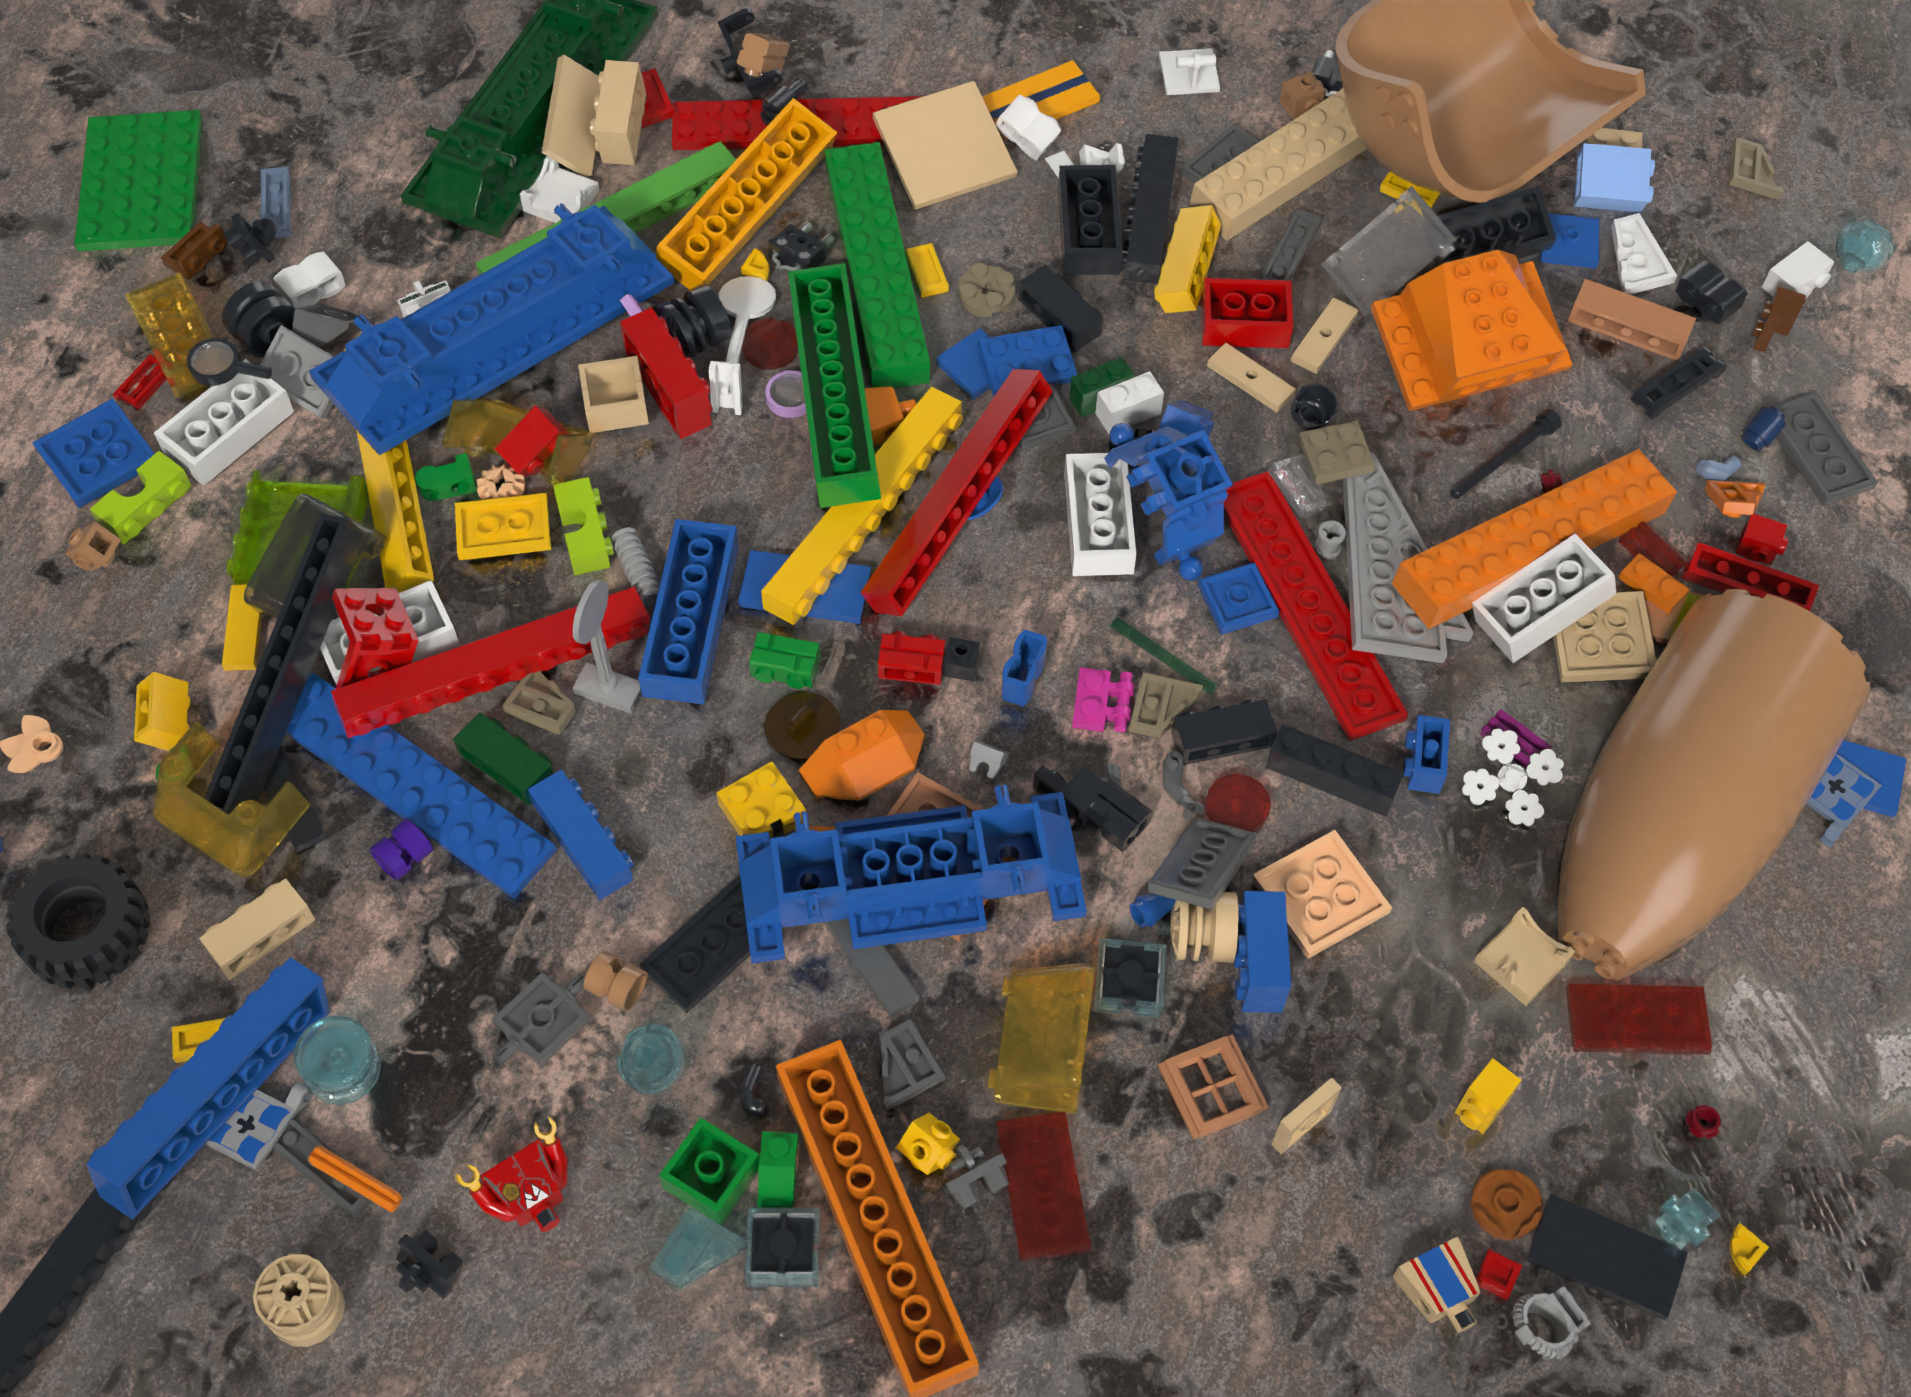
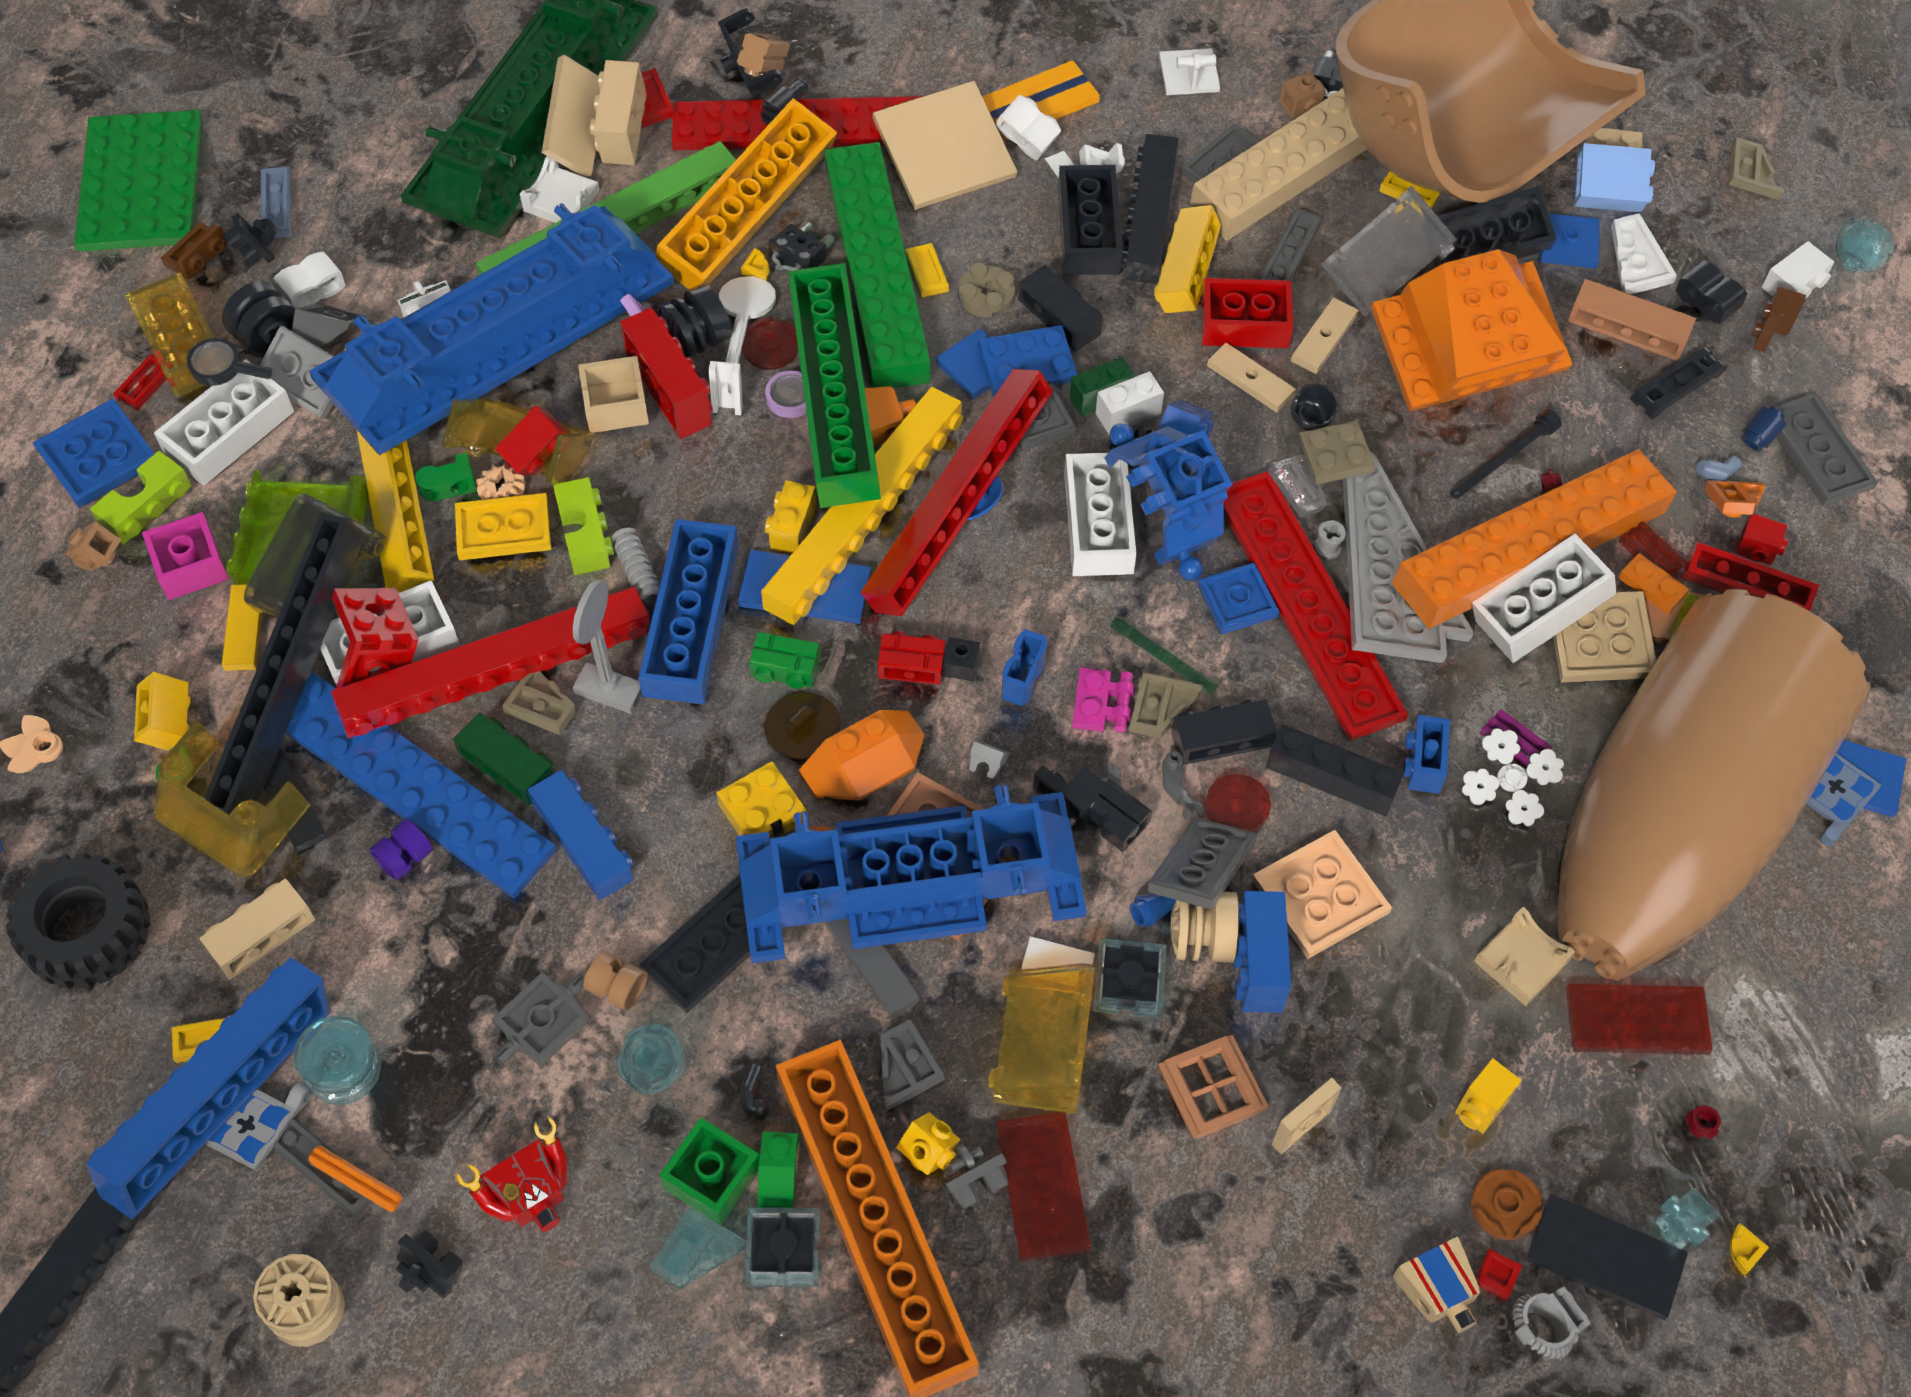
none -> dark pink brick [142,512,229,600]
none -> yellow brick [765,480,816,554]
none -> white tile [1021,936,1095,988]

